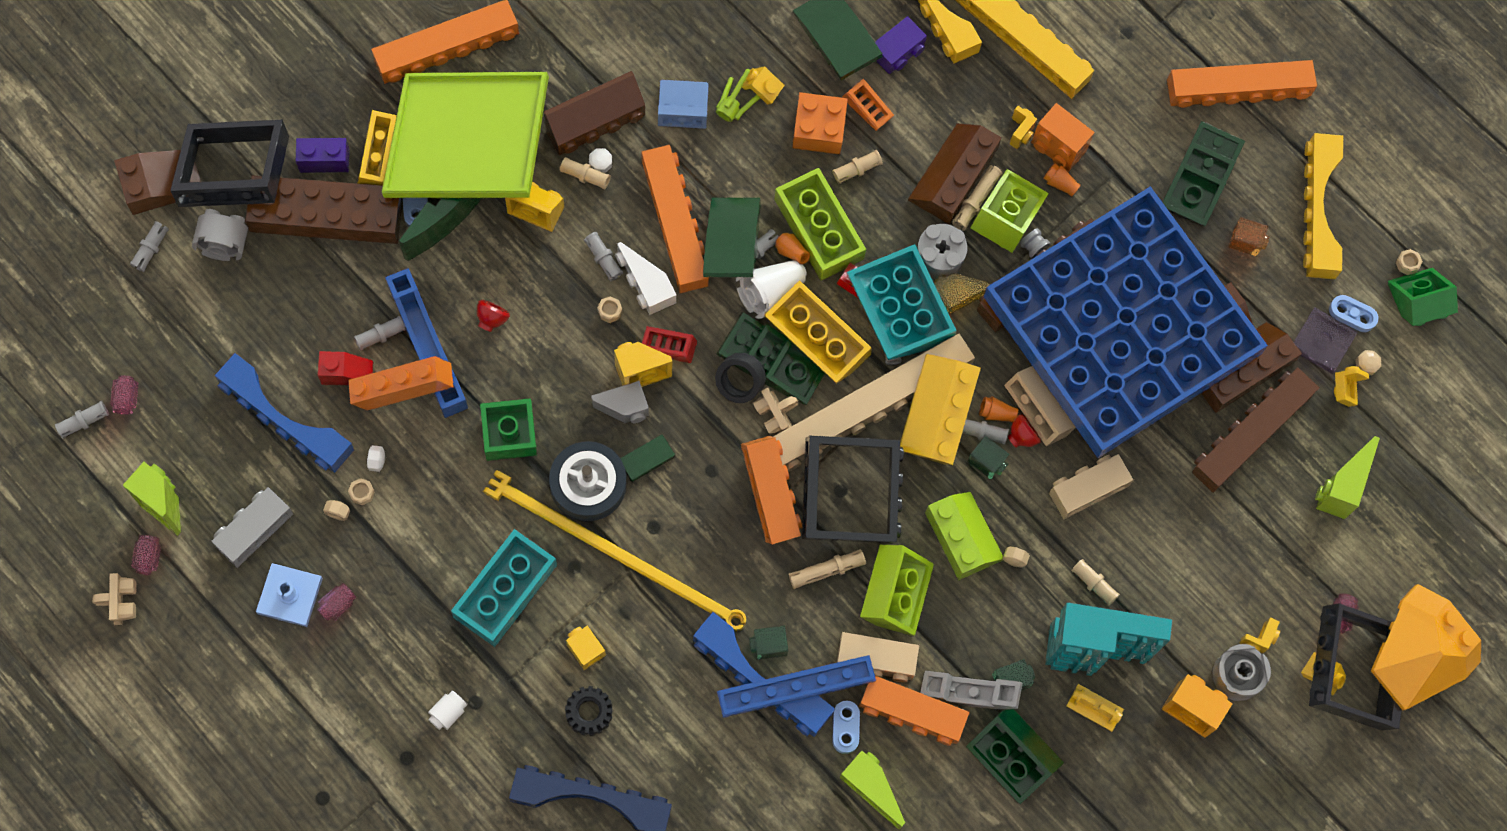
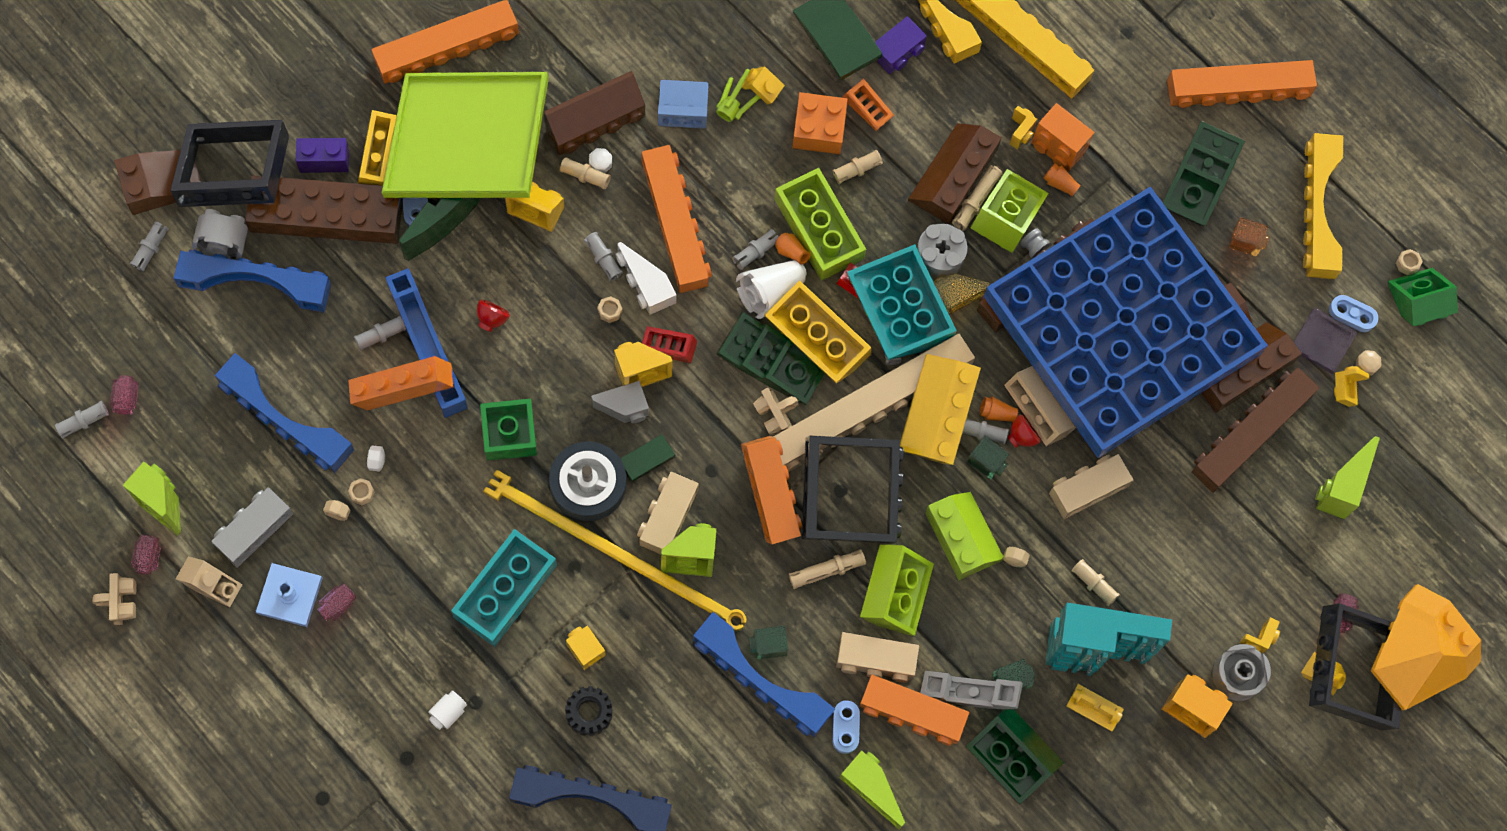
red slope [318,351,374,385] -> none
dark green slope [703,198,761,277] -> none
black tyre [715,353,766,403] -> none
blue tile [717,655,876,718] -> none
none -> blue arch [173,250,331,313]
none -> tan slope [176,556,242,607]
none -> tan brick [637,472,699,554]
none -> lime slope [661,523,716,577]

